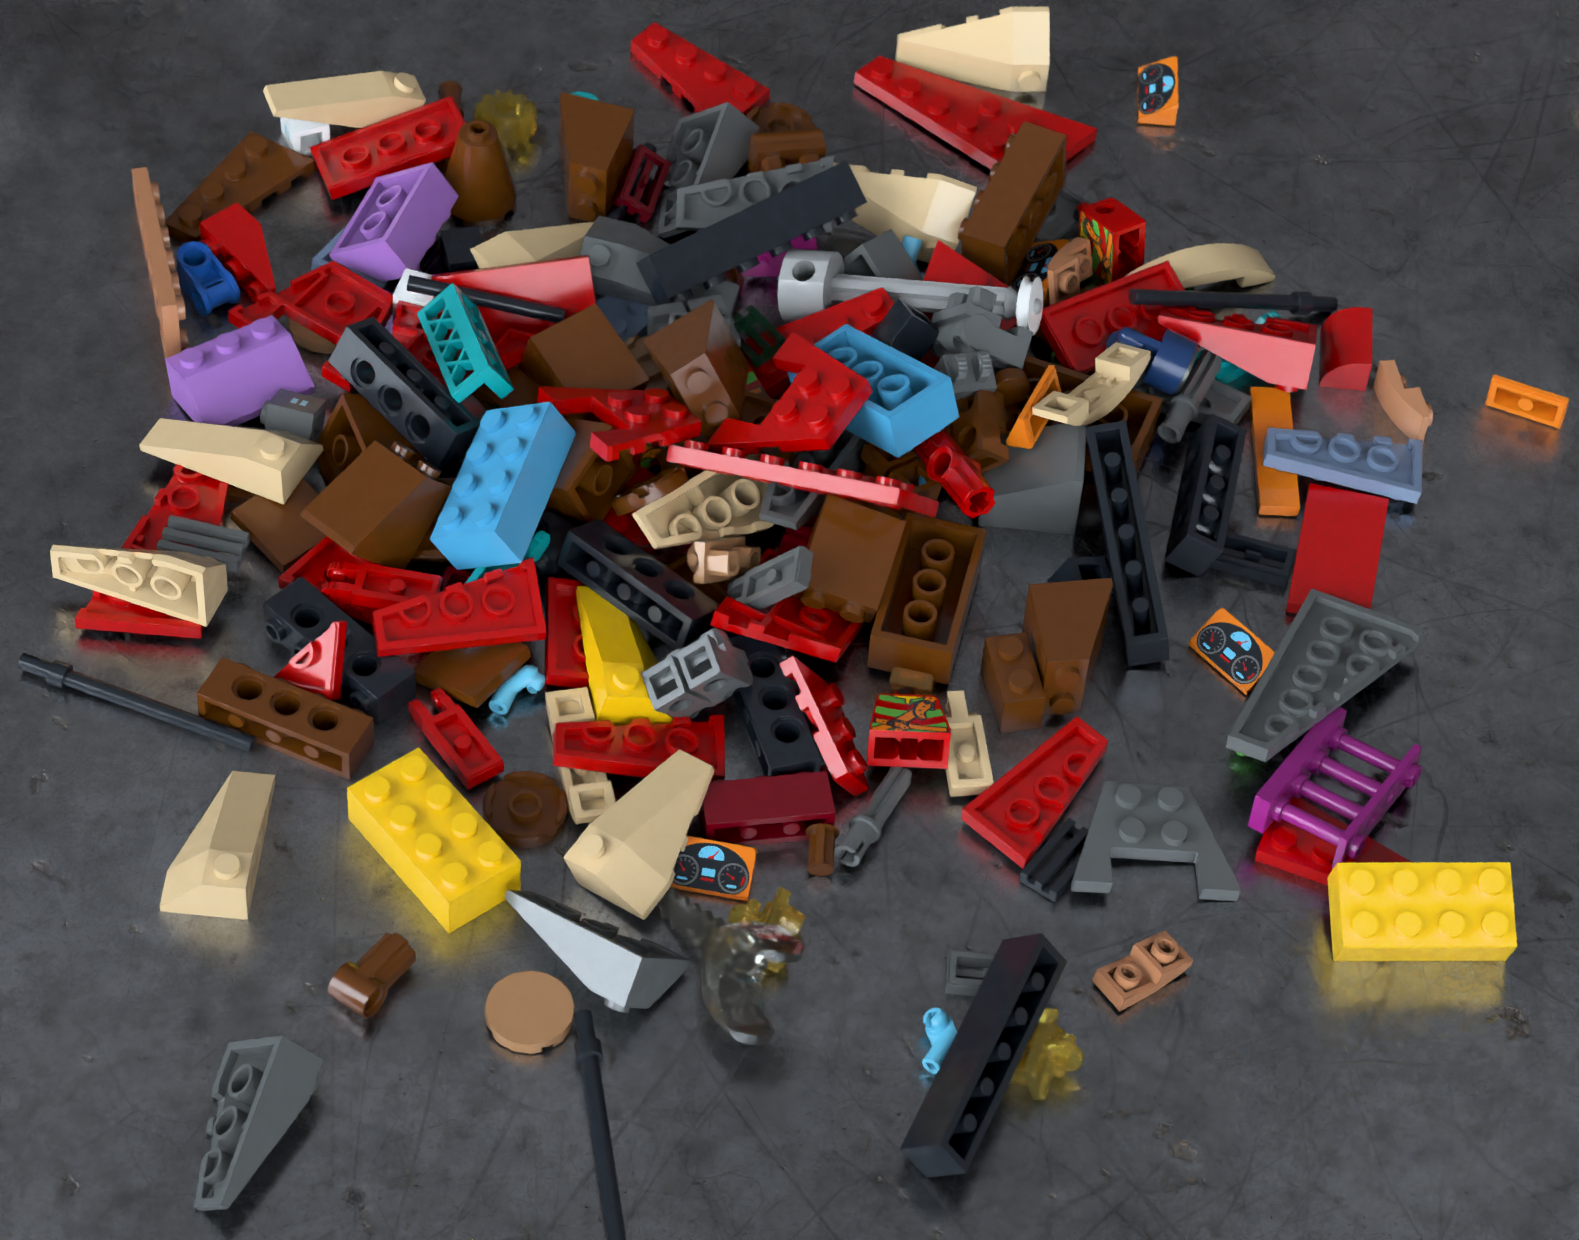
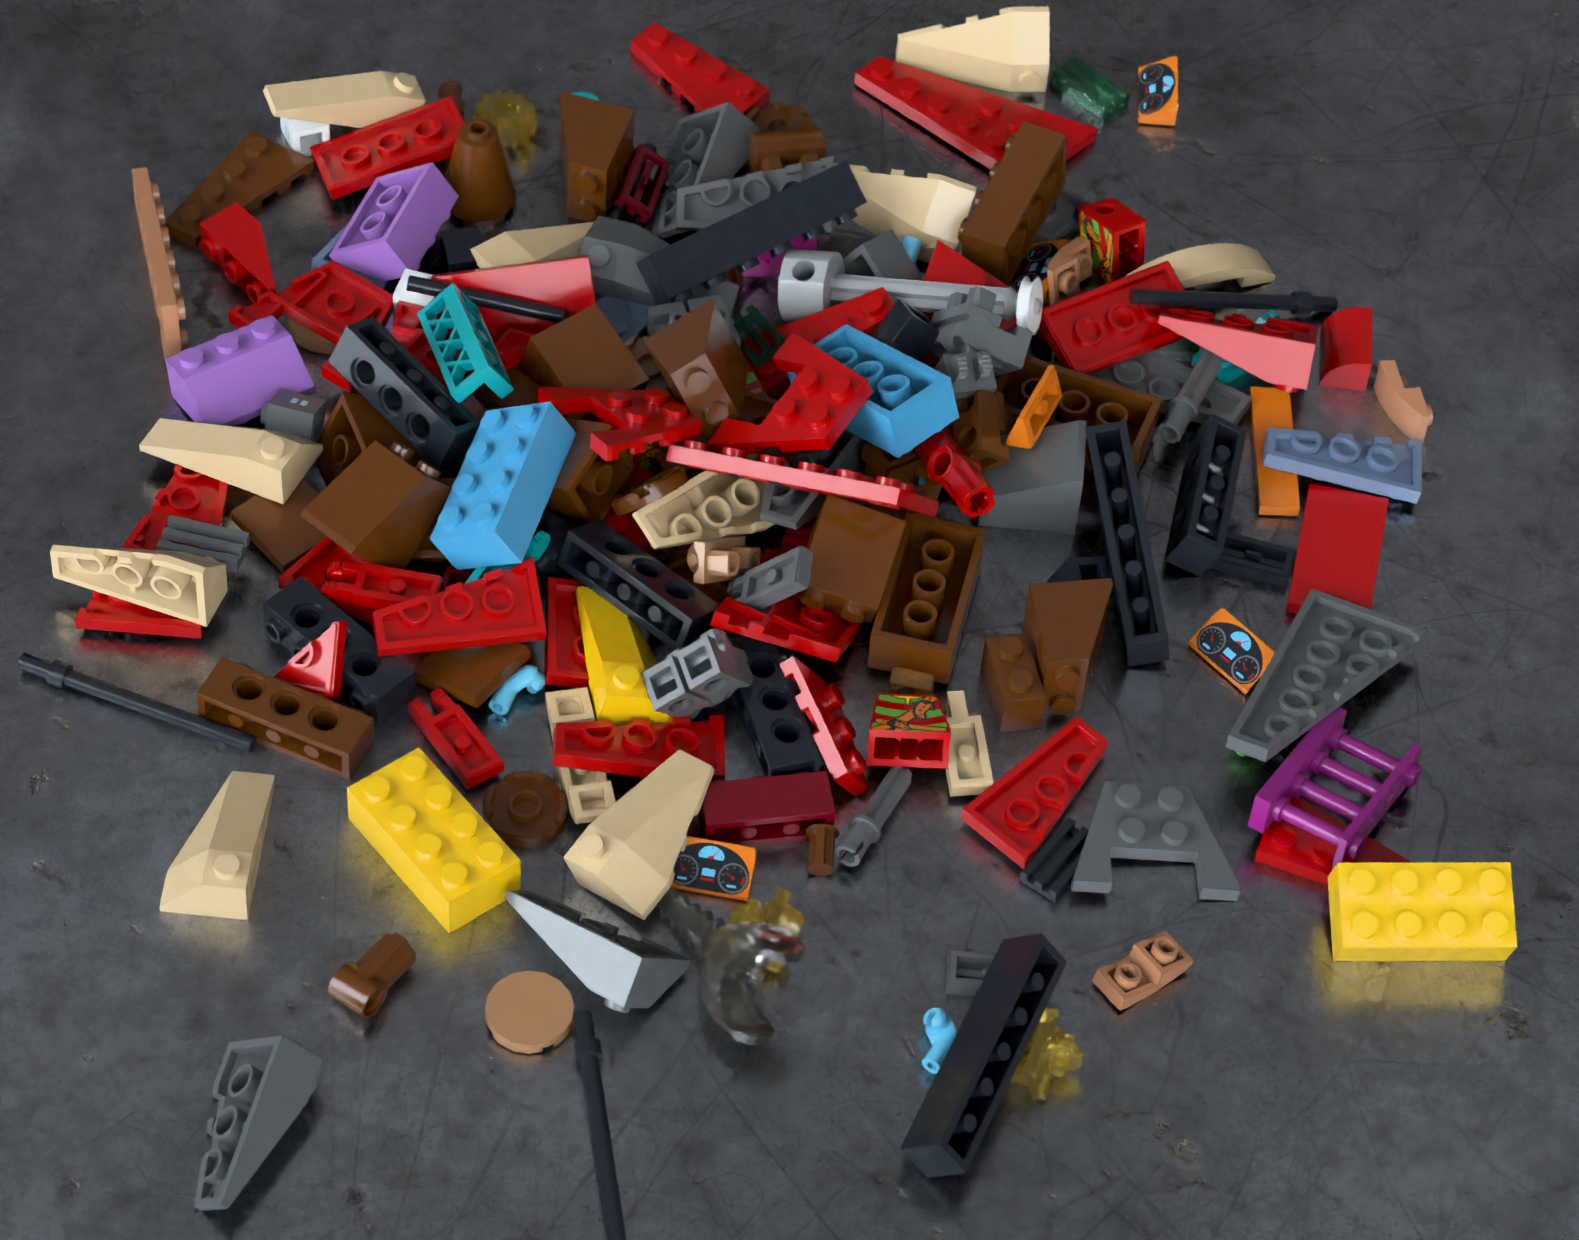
blue piece [176,241,241,317] -> none
reddish brown tile [994,368,1030,406] -> none
tan slope [1032,342,1150,426] -> none
dark blue piece [1106,327,1200,396] -> none
orange slope [1485,374,1569,429] -> none
none -> clear green tile [1049,56,1130,121]

